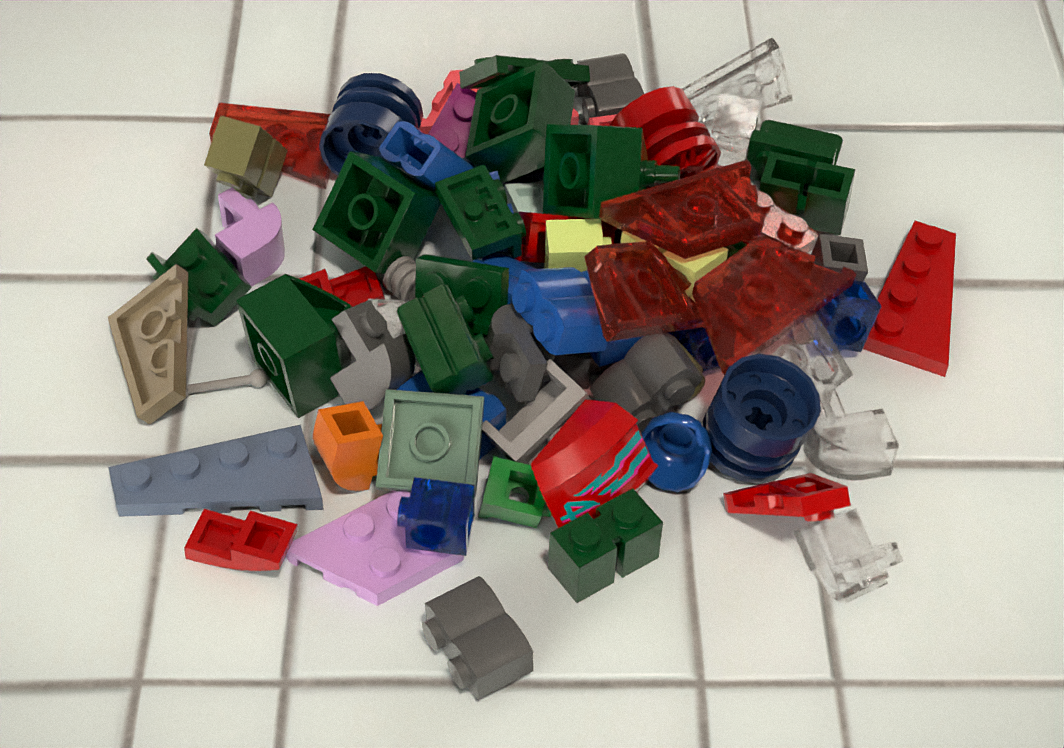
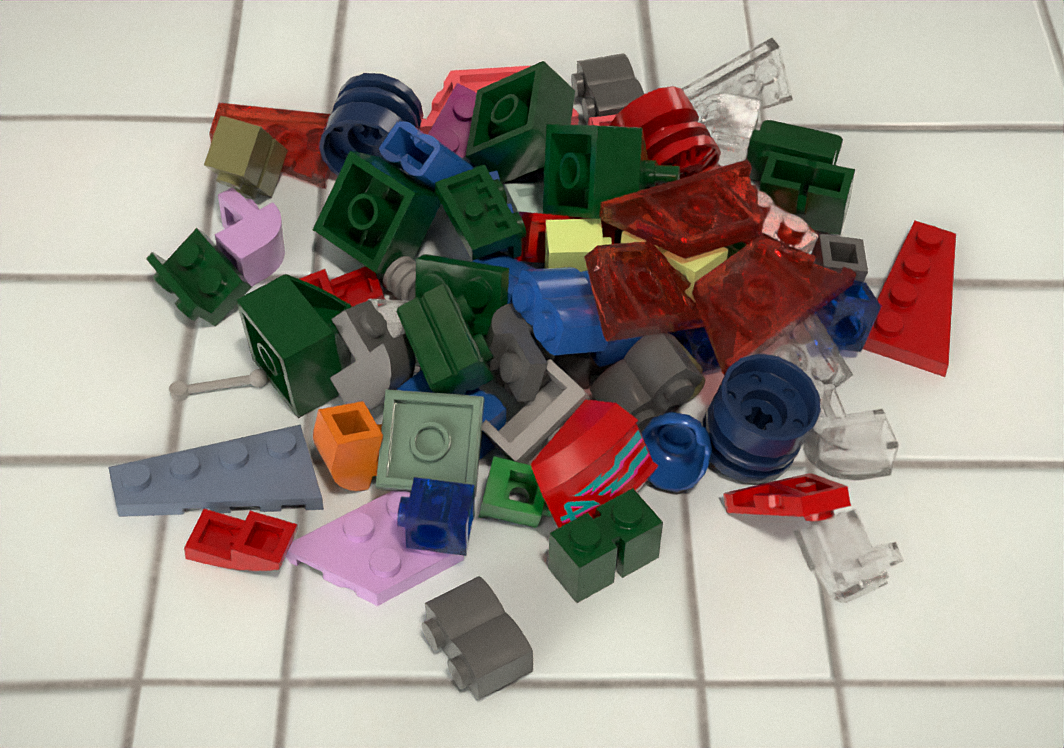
dark tan wing [107,264,188,424] -> none
dark green wing [459,55,590,89] -> none

